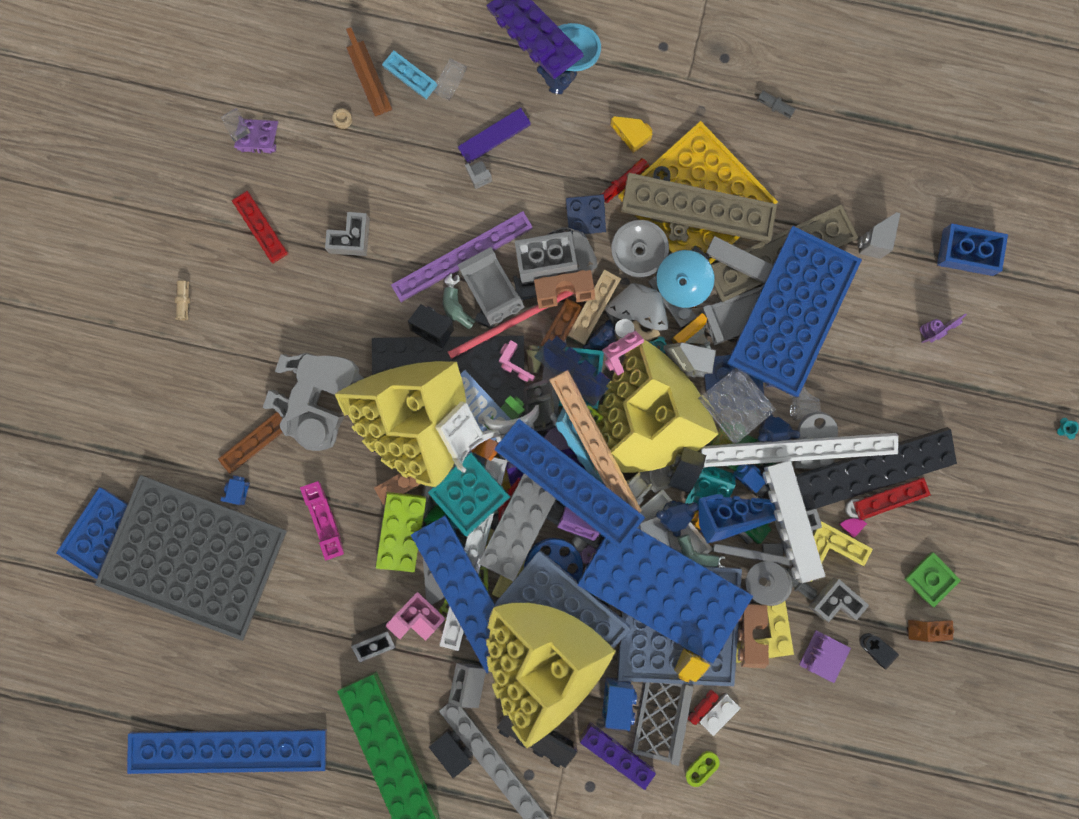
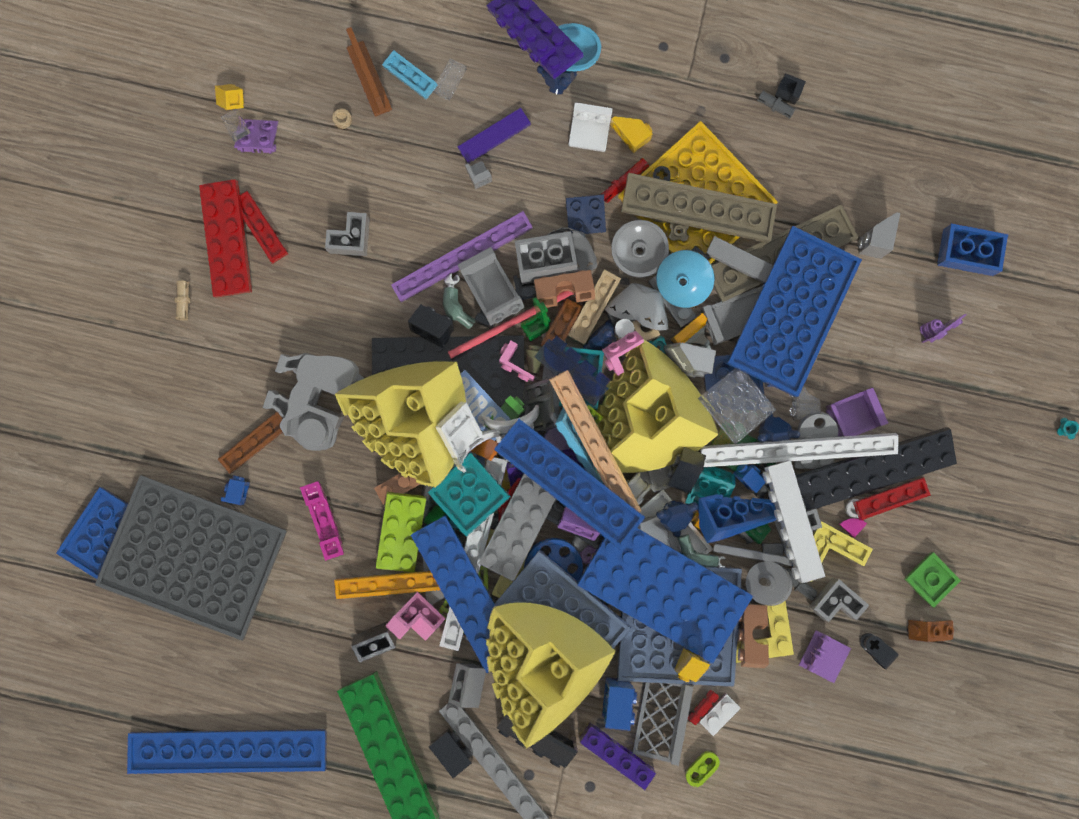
none -> red plate [199,179,252,298]
none -> yellow panel [215,84,244,110]
none -> light orange tile [334,571,441,599]
none -> green bracket [520,297,550,341]
none -> white bracket [569,102,613,152]
none -> black panel [775,73,806,105]
none -> medium lavender panel [826,388,888,437]

